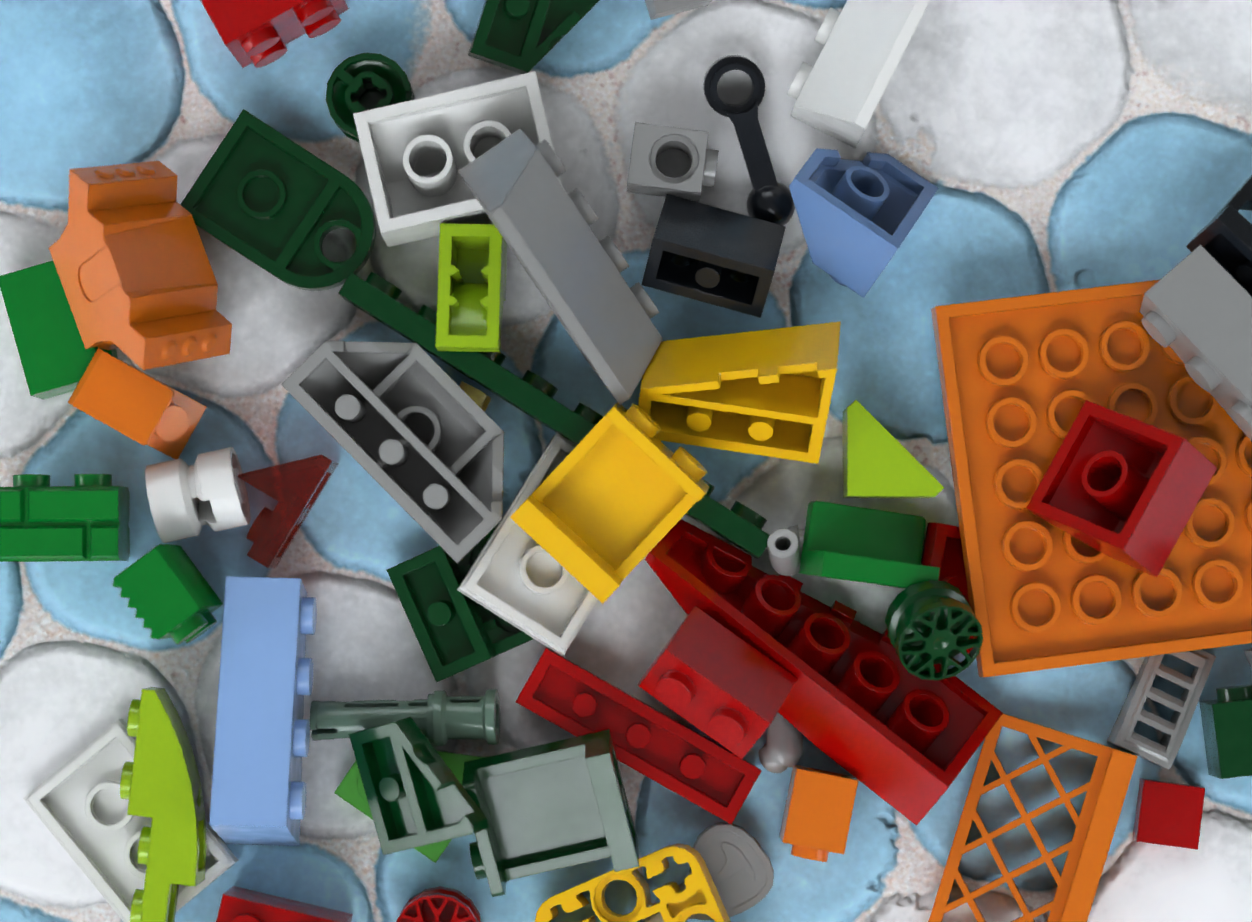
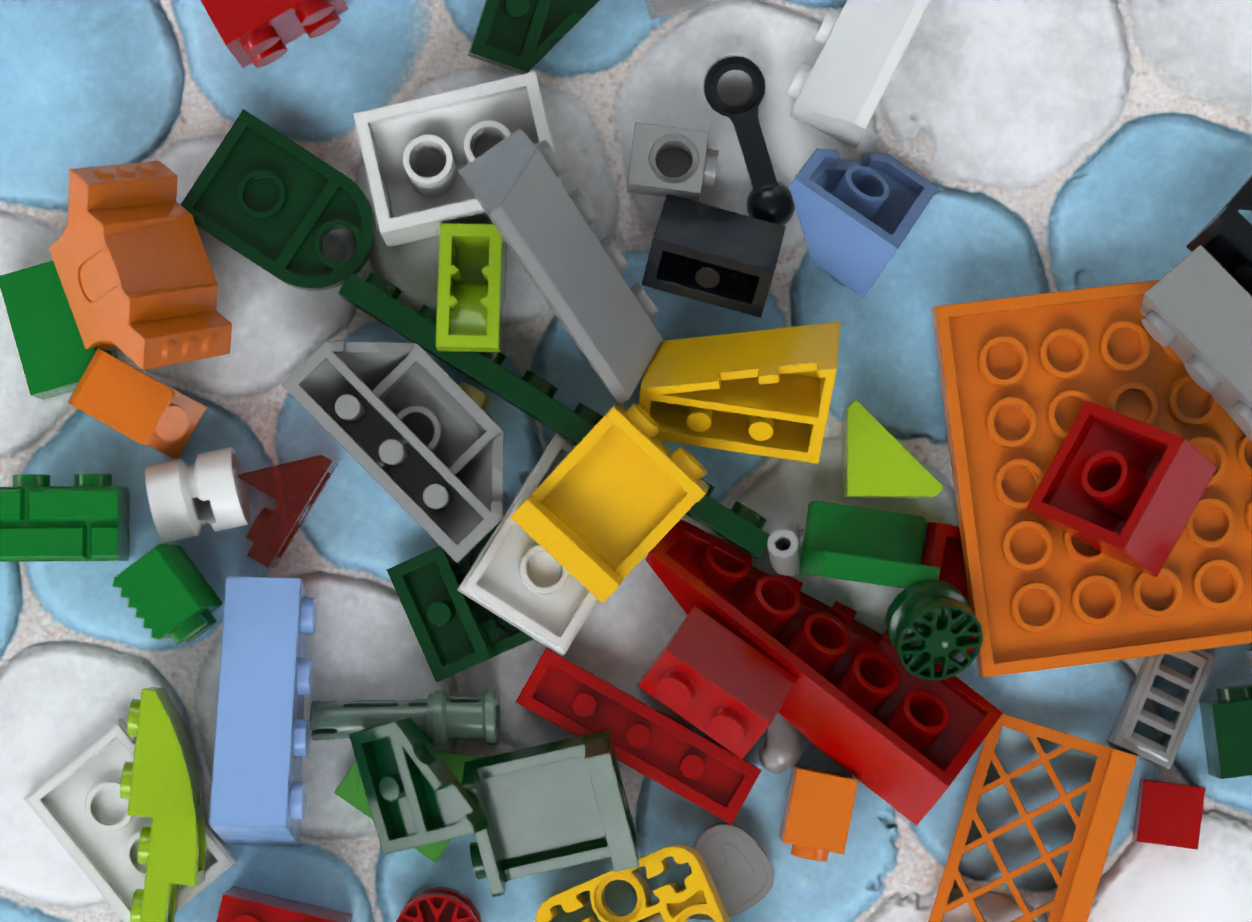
dark green wheel [326,53,415,143] -> none

